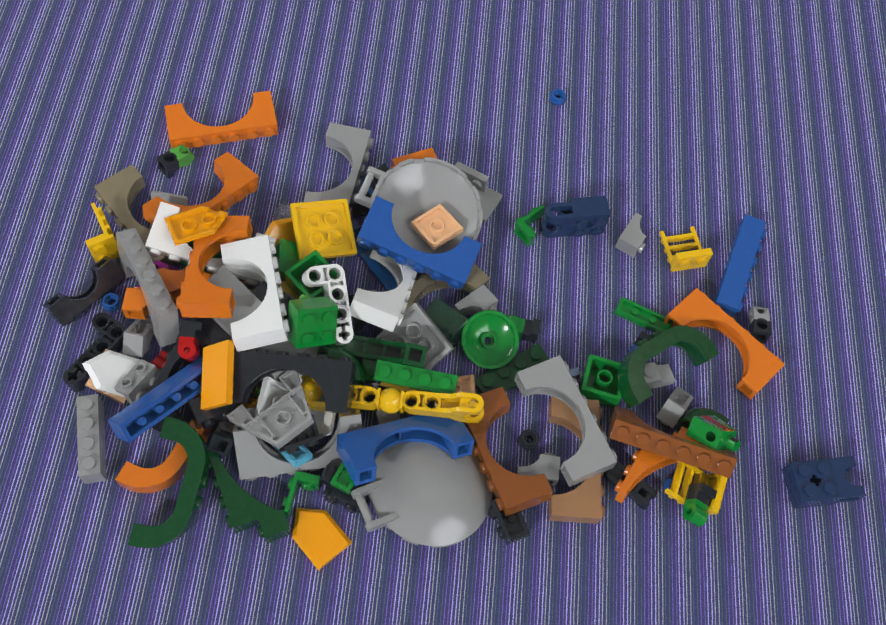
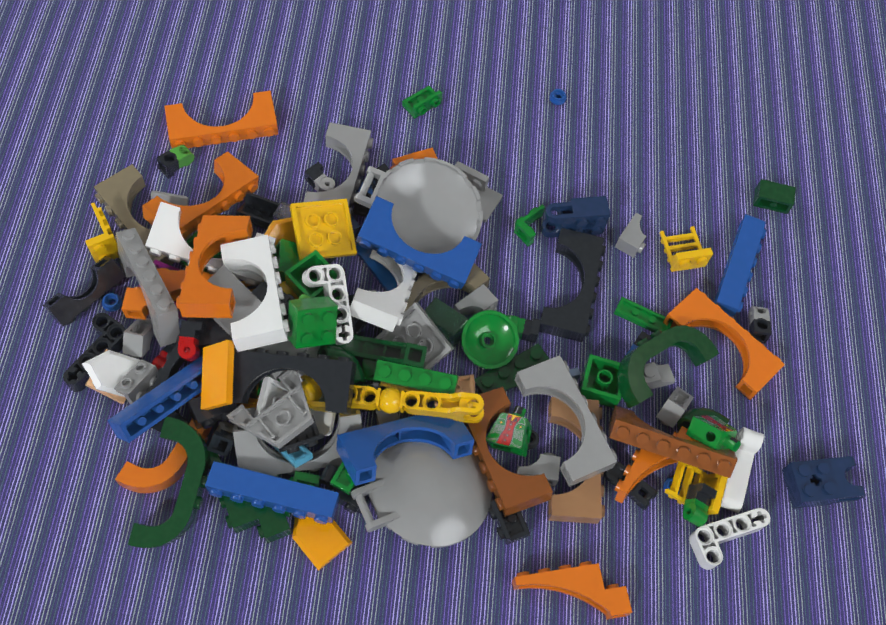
light grey brick [76,394,107,484] -> none
light orange tile [164,206,228,246] -> none
light nougat tile [411,204,463,251] -> none
none -> blue brick [205,461,340,524]
none -> black bracket [236,192,281,229]
none -> leg [305,161,335,192]
none -> green bracket [402,86,442,119]
none -> torso [486,406,532,457]
none -> orange arch [512,561,632,620]
none -> black arch [539,228,606,342]
none -> white beam [689,508,770,570]
none -> white beam [721,427,764,513]
none -> dark green brick [753,179,796,214]

